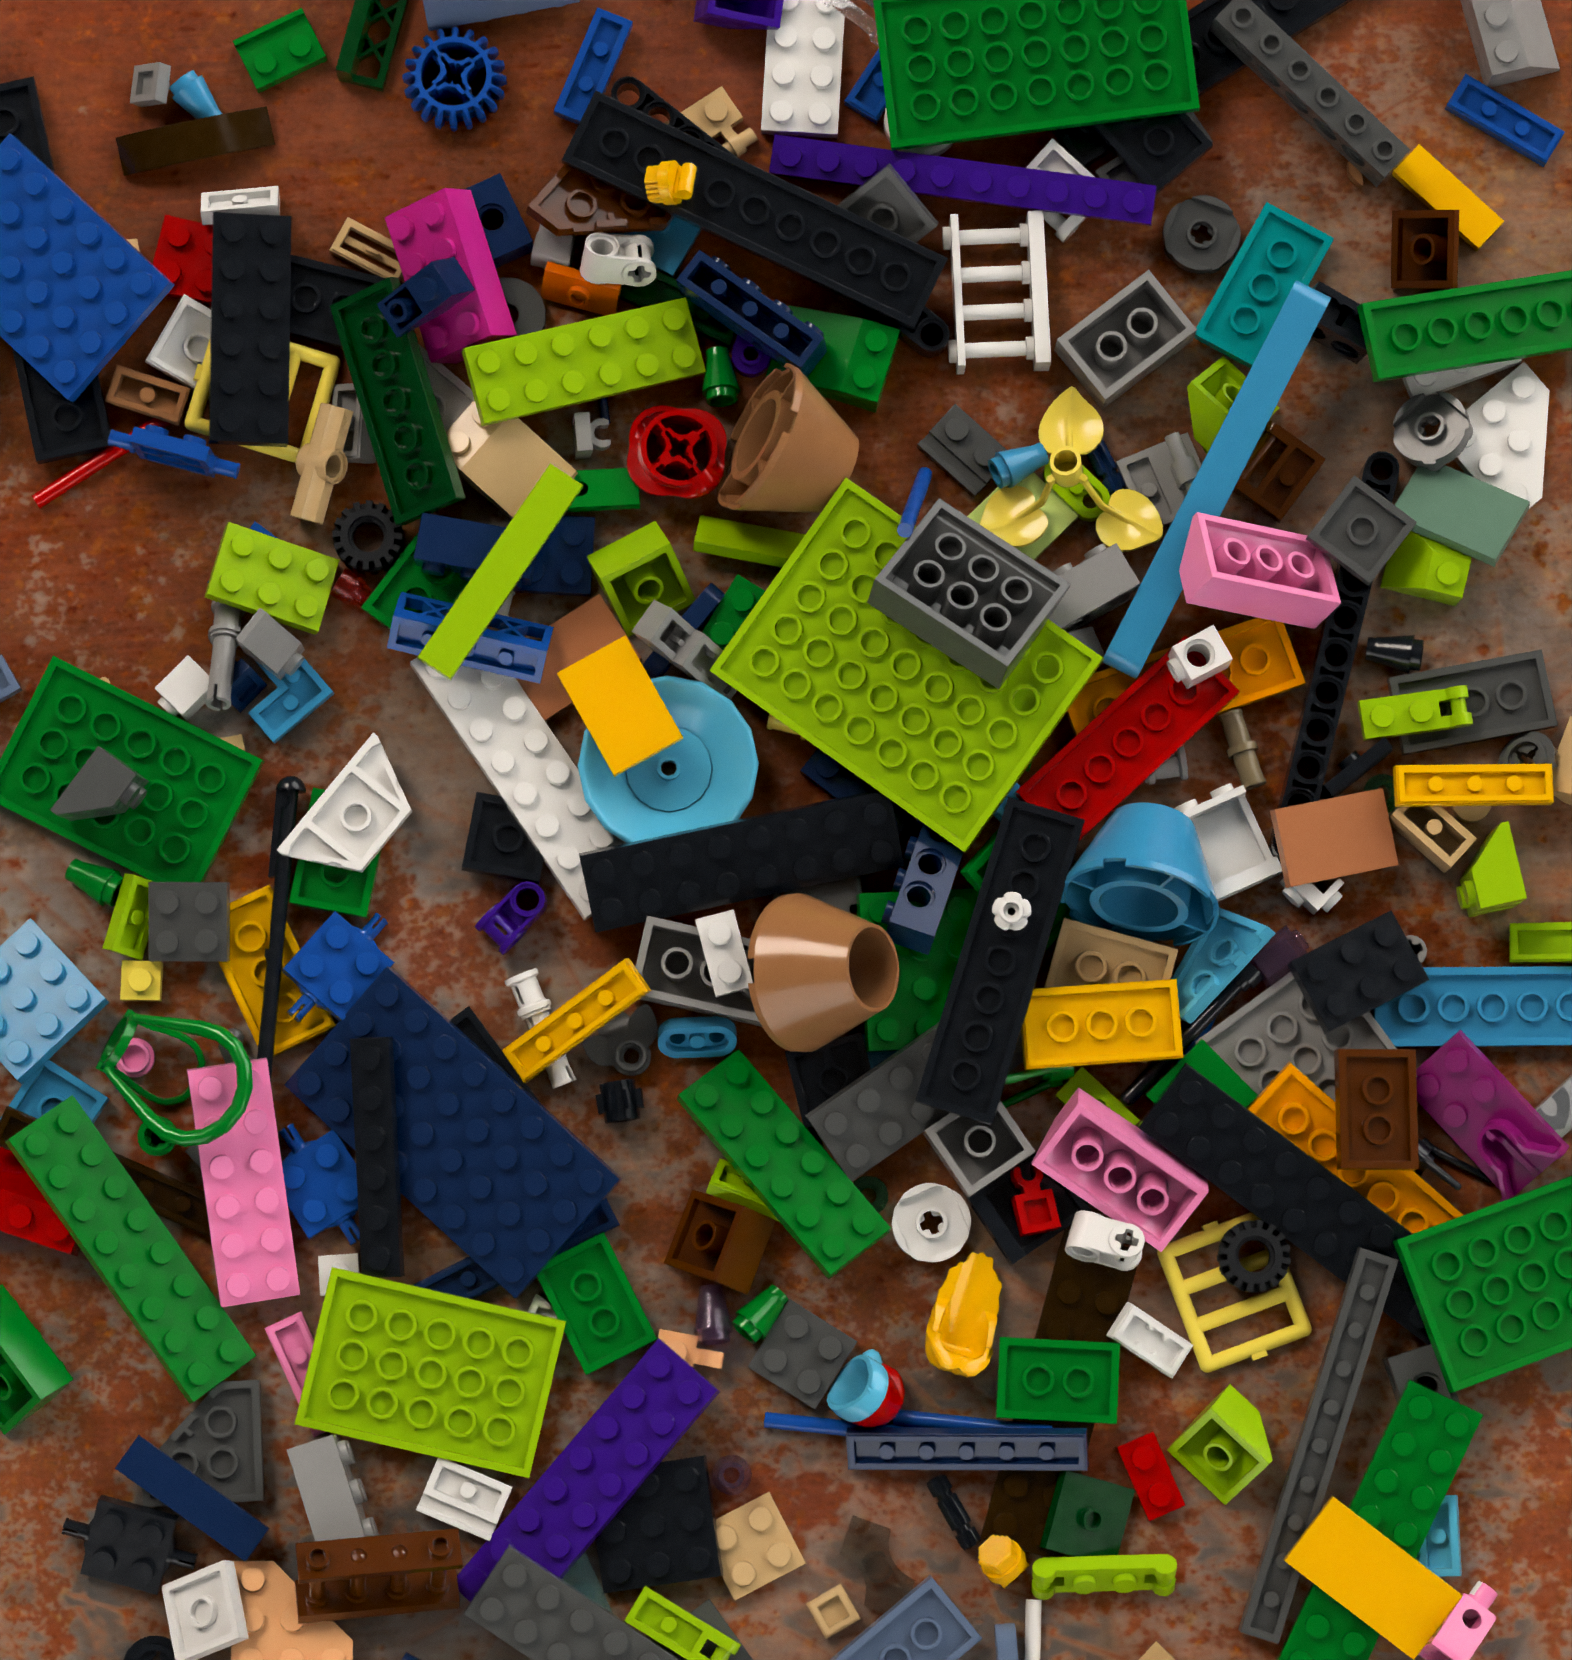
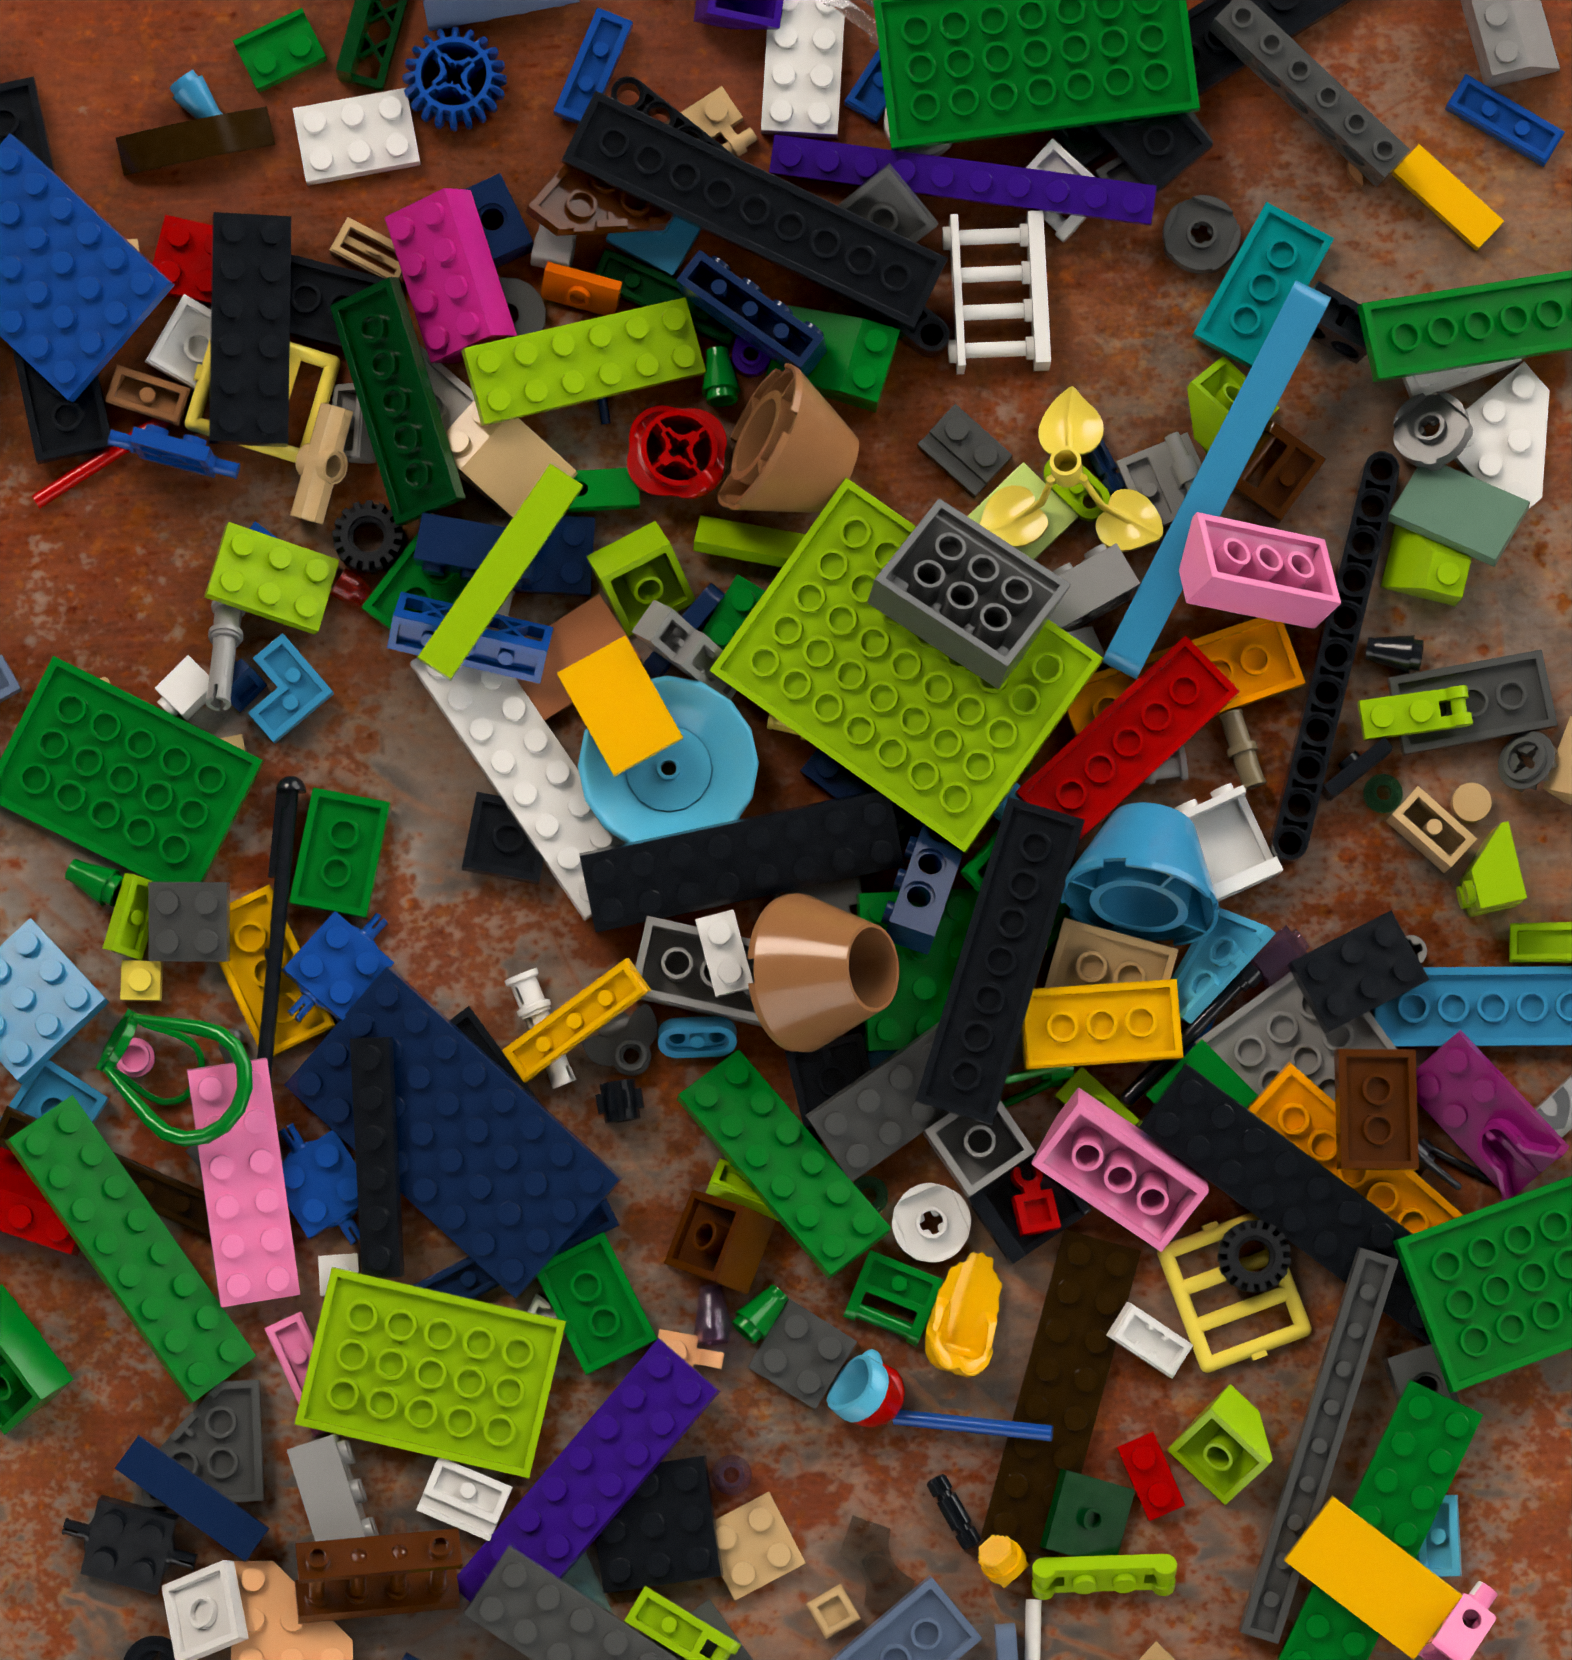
dark grey slope [50,746,149,821] -> none
light grey plate [130,62,171,107] -> none
green cone [137,1116,176,1156] -> none
white plate [200,186,280,225] -> none
light grey slope [235,608,305,680] -> none
white wing [277,733,412,873] -> none
dark blue slope [377,257,475,337] -> none
dark purple piece [475,881,548,955] -> none
light grey tile [571,412,611,460] -> none
white piece [580,232,657,287] -> none
yellow piece [644,160,697,206] -> none
blue bar [764,1412,907,1436] -> none
dark blue tile [846,1427,1089,1471] -> none
blue bar [897,467,933,538] -> none
dark azure cone [988,442,1049,488] -> none
white plate [992,892,1032,931] -> none
green plate [996,1337,1120,1424] -> none
light grey brick [1054,270,1197,410] -> none
white piece [1064,1210,1145,1271] -> none
white brick [1167,625,1233,689] -> none
nougat tile [1270,788,1399,888] -> none
white bracket [1279,878,1344,915] -> none
dark grey plate [1306,475,1417,586] -> none
reddish brown slope [1391,210,1459,289] -> none
yellow tile [1393,764,1554,807] -> none
none -> white plate [293,88,421,186]
none -> green plate [843,1250,943,1347]

